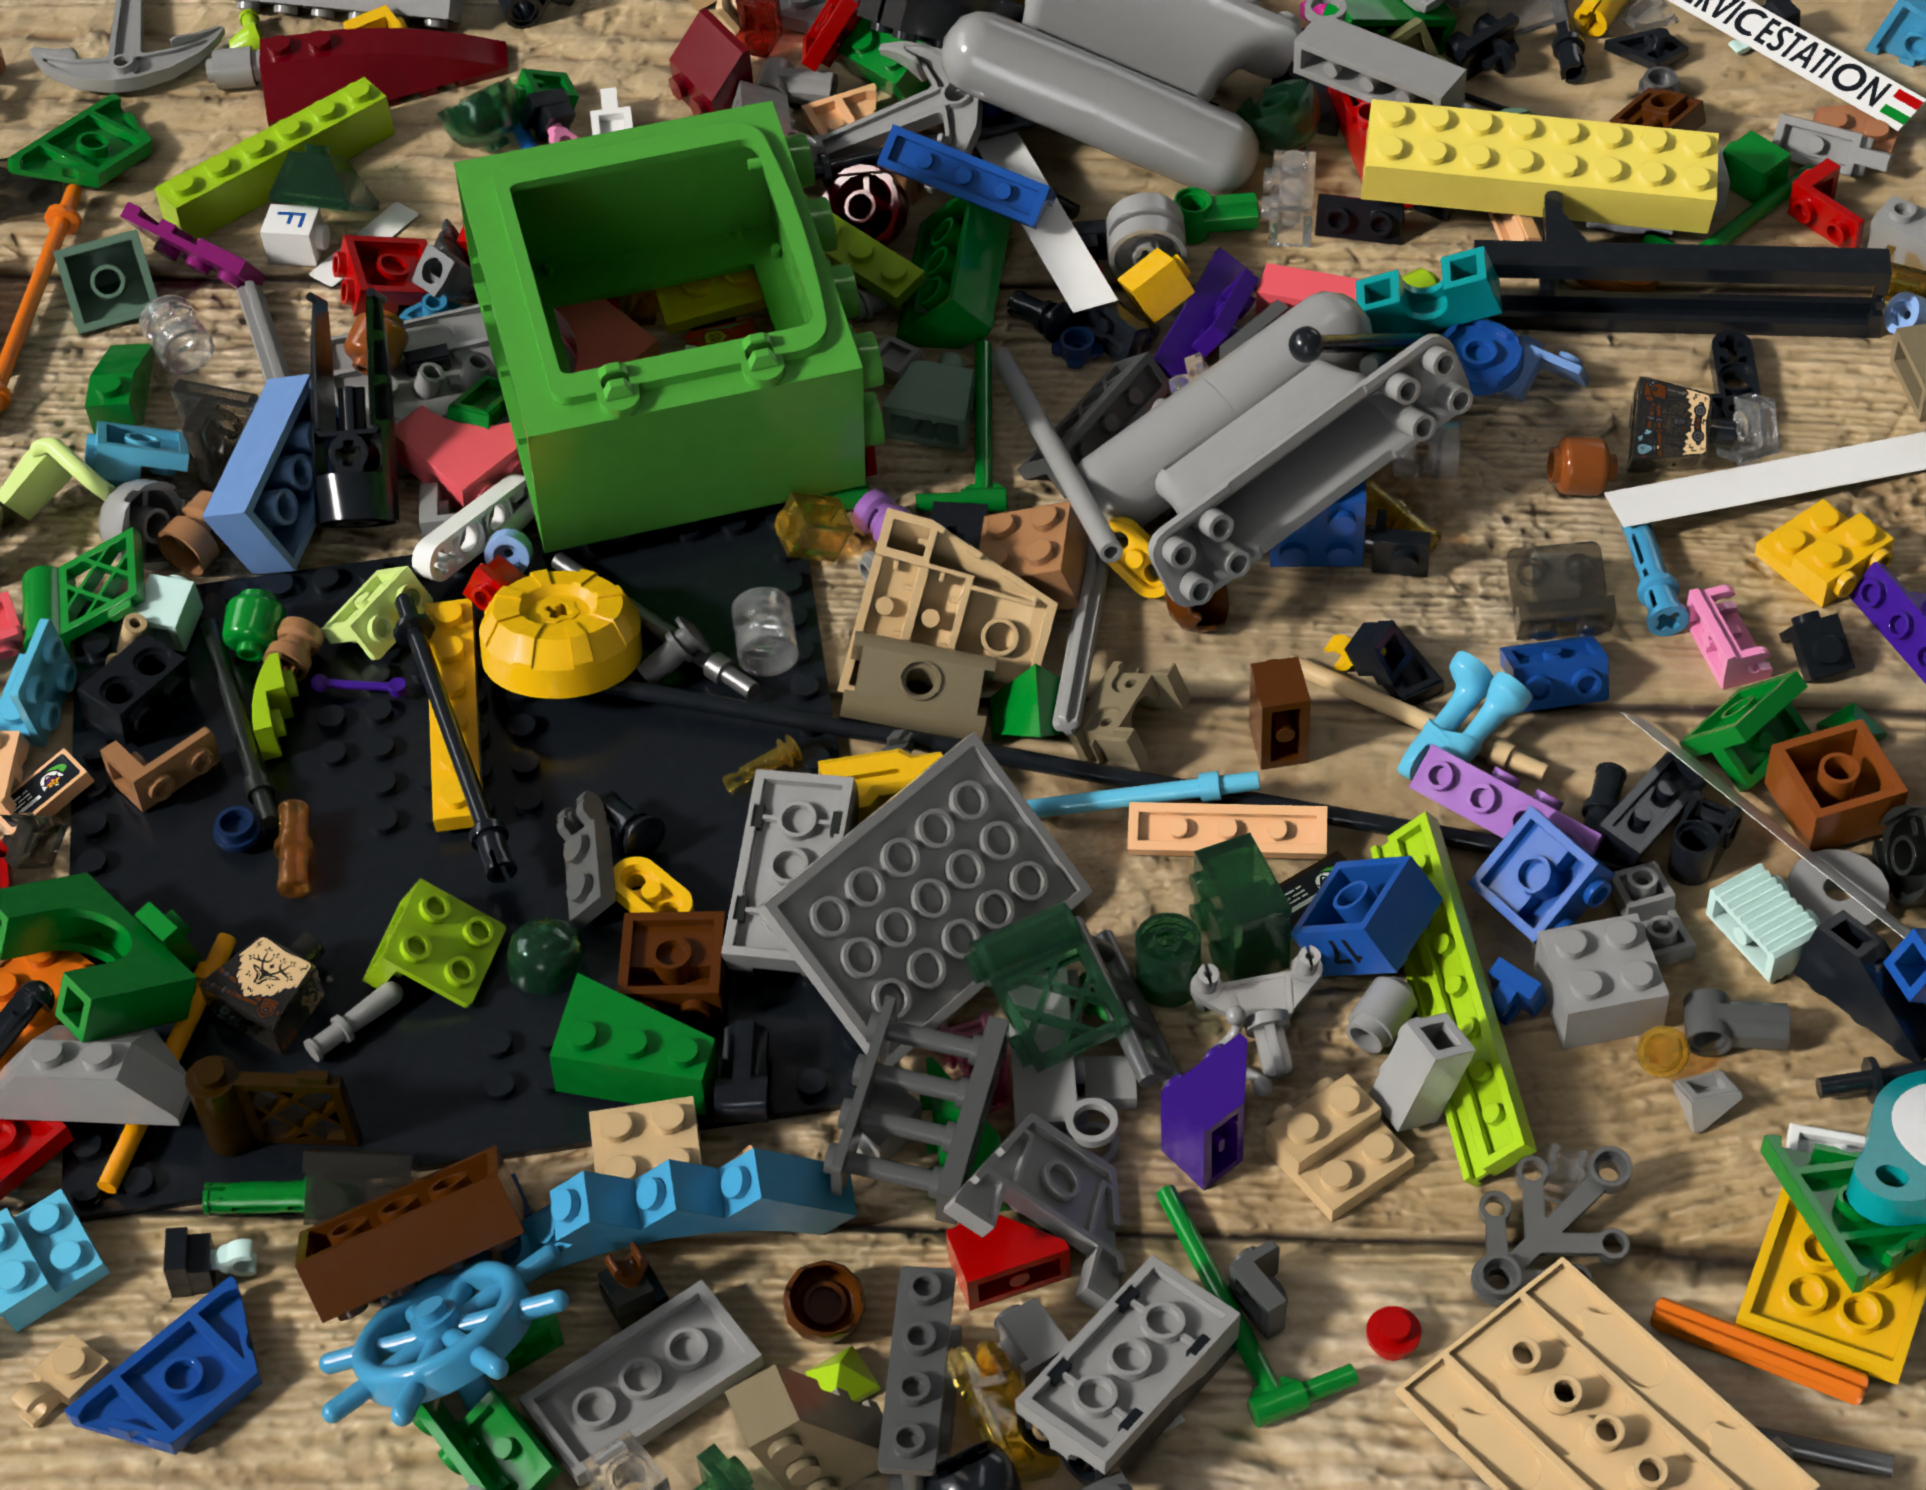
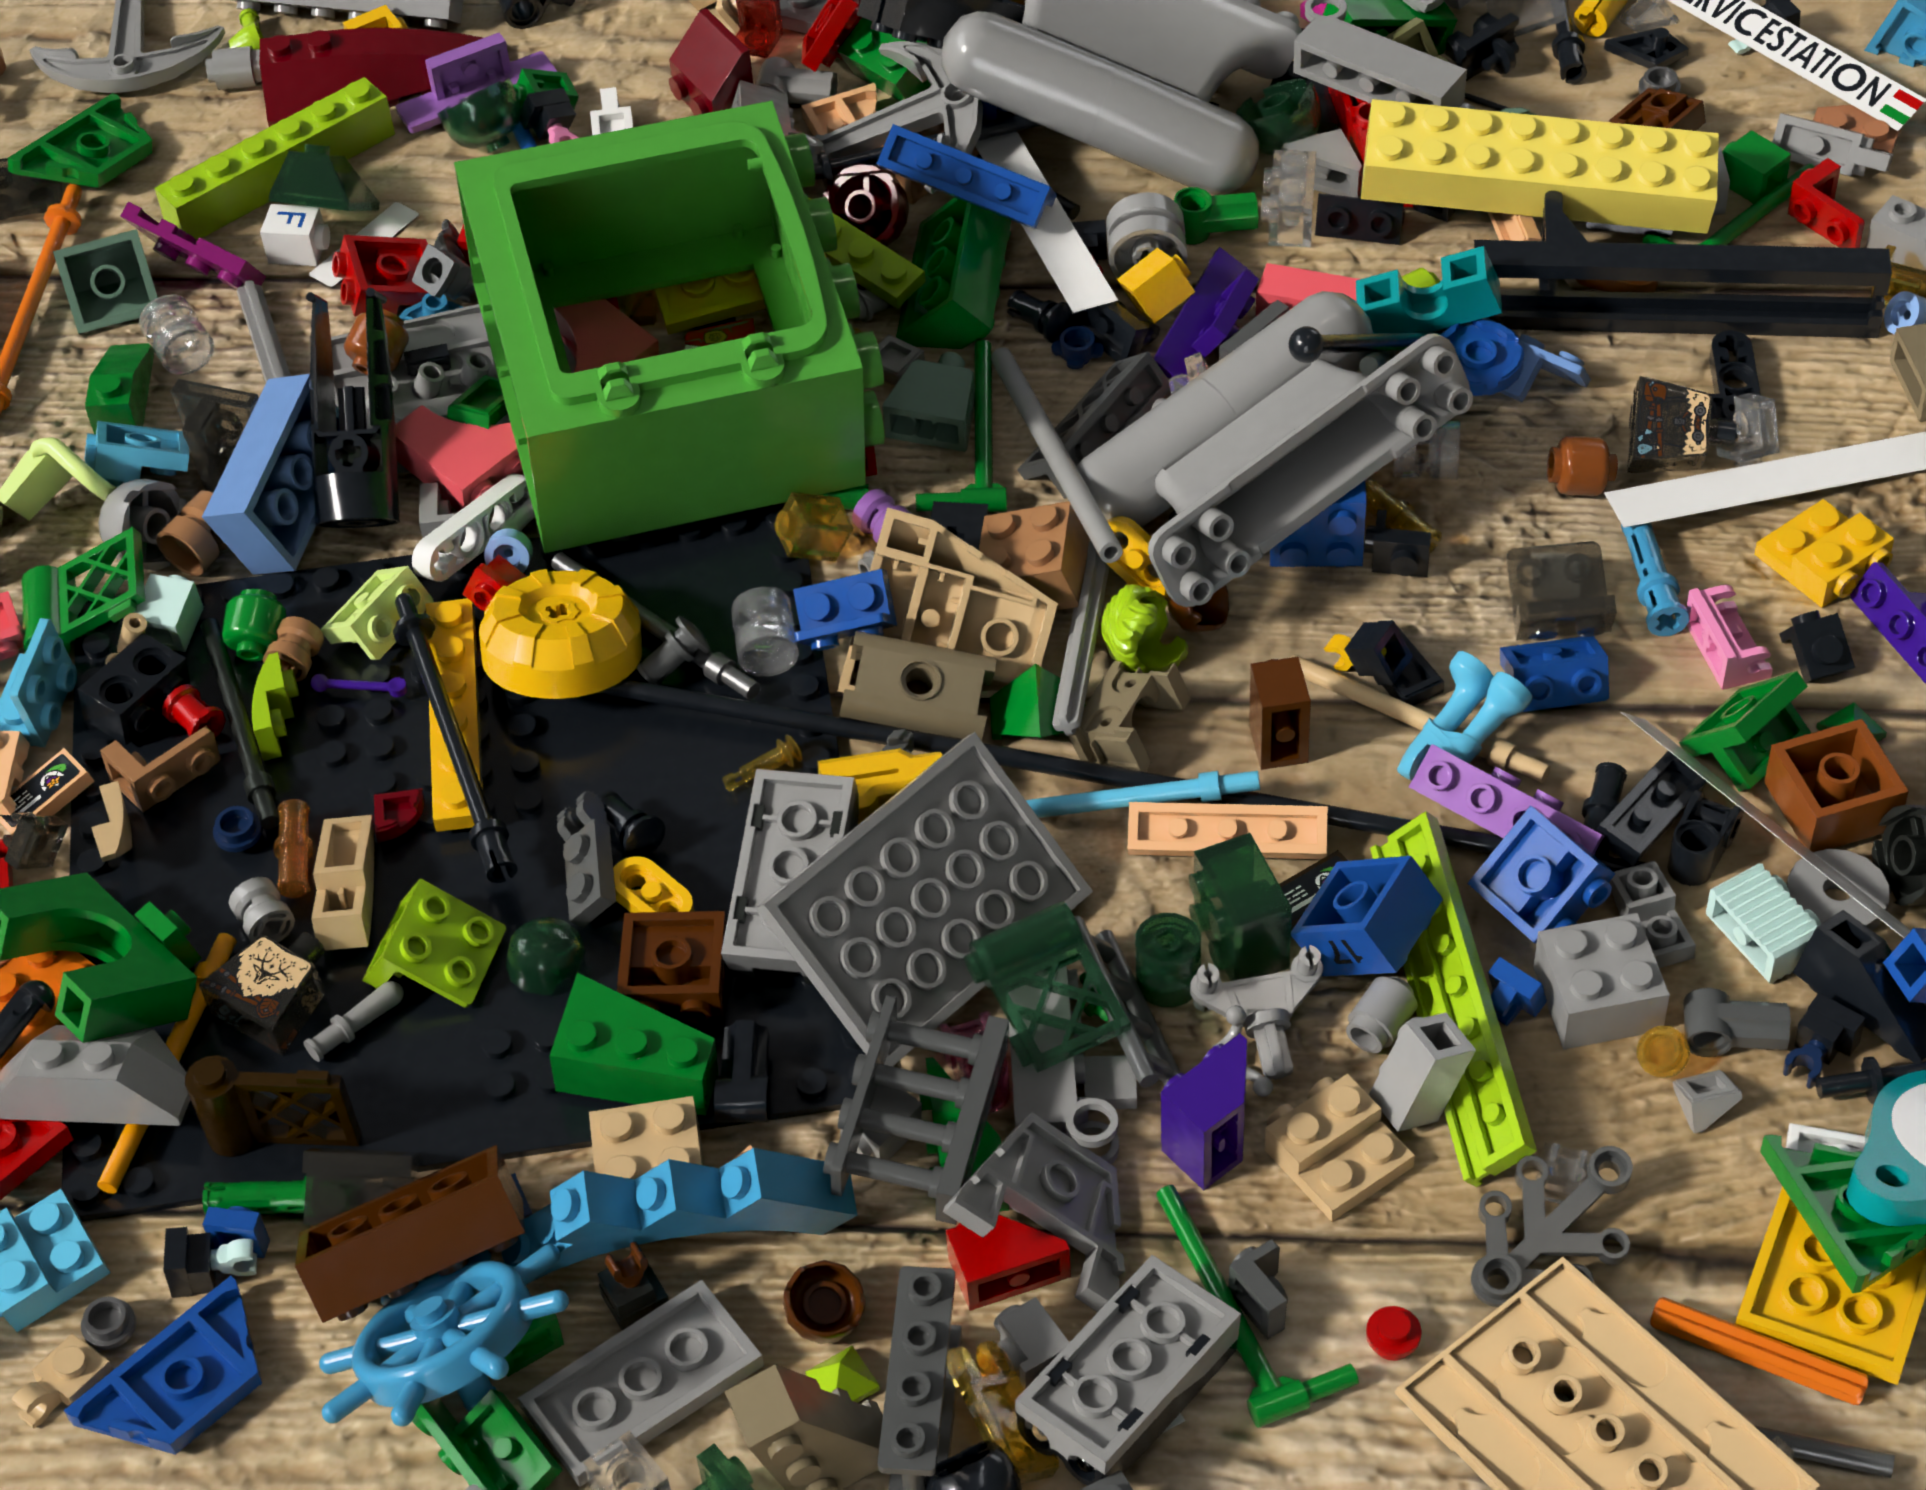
none -> flat silver plate [81,1296,136,1350]
none -> tan slope [91,781,132,862]
none -> red bush [162,684,226,738]
none -> blue plate [202,1206,270,1258]
none -> light grey wheel [228,877,295,946]
none -> tan slope [311,815,374,951]
none -> dark red tile [374,788,425,843]
none -> medium lavender bracket [396,32,557,134]
none -> blue bracket [793,569,897,651]
none -> lime hair [1100,584,1188,673]
none -> light grey slope [1281,129,1362,198]
none -> black piece [1783,993,1865,1089]

